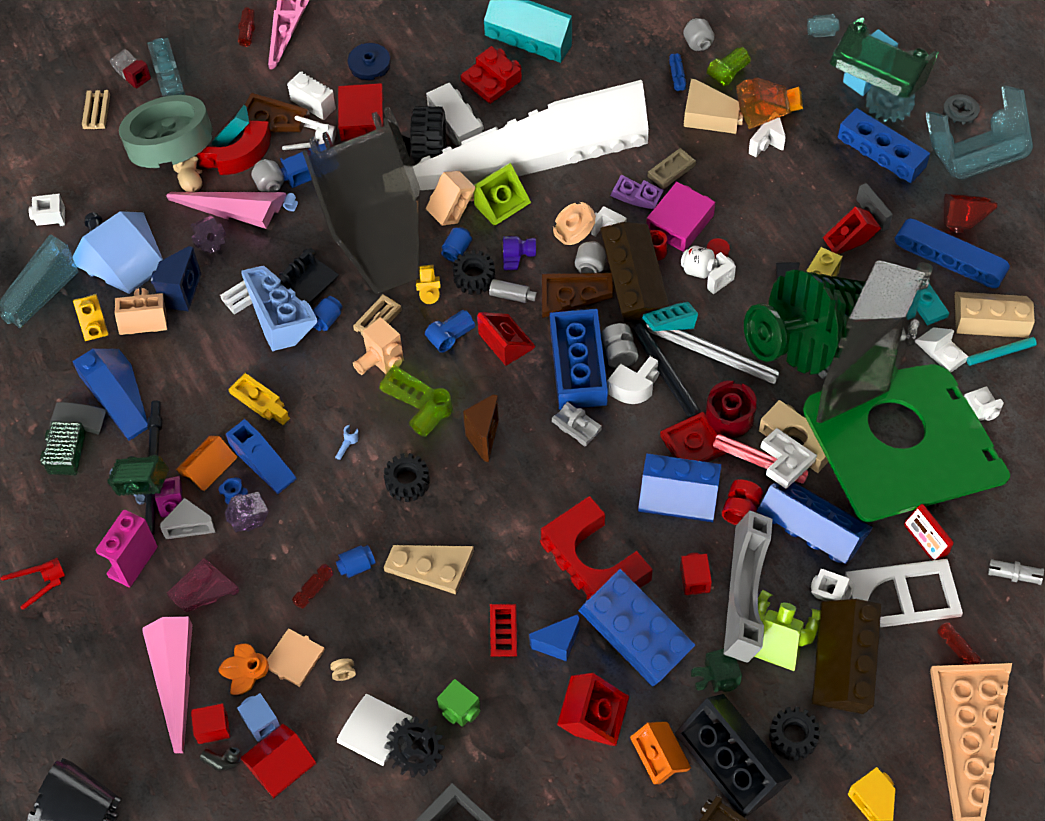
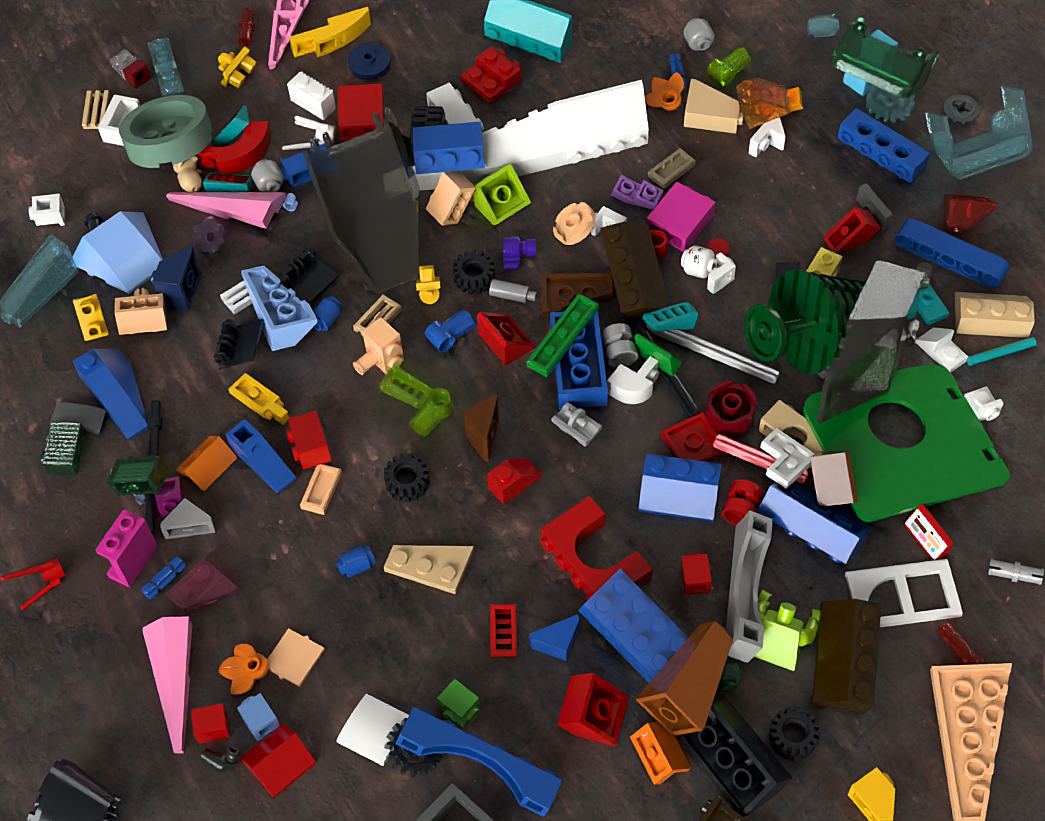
blue plate [218,477,248,505] -> none
clear purple brick [225,492,269,532] -> none
reddish brown wing [241,93,310,132] -> none
clear red axle [292,564,333,609] -> none
tan bush [330,658,356,681] -> none
light blue hand [335,425,358,460] -> none
blue brick [441,227,472,262] -> none
light grey head [575,241,607,273] -> none
white brick [811,569,855,601] -> none
none -> white panel [98,95,141,146]
none -> blue axle [142,557,186,599]
none -> teal slope [203,173,253,192]
none -> black hinge [214,319,264,370]
none -> yellow hips [218,46,257,88]
none -> red brick [286,411,331,469]
none -> yellow slope [289,7,371,57]
none -> light nougat tile [300,464,342,515]
none -> blue arch [396,707,562,817]
none -> blue slope [413,121,485,174]
none -> red slope [487,458,542,504]
none -> green tile [526,293,599,377]
none -> green slope [634,334,682,376]
none -> dark orange slope [635,621,733,736]
none -> orange plate [644,72,684,111]
none -> slope [810,450,858,507]

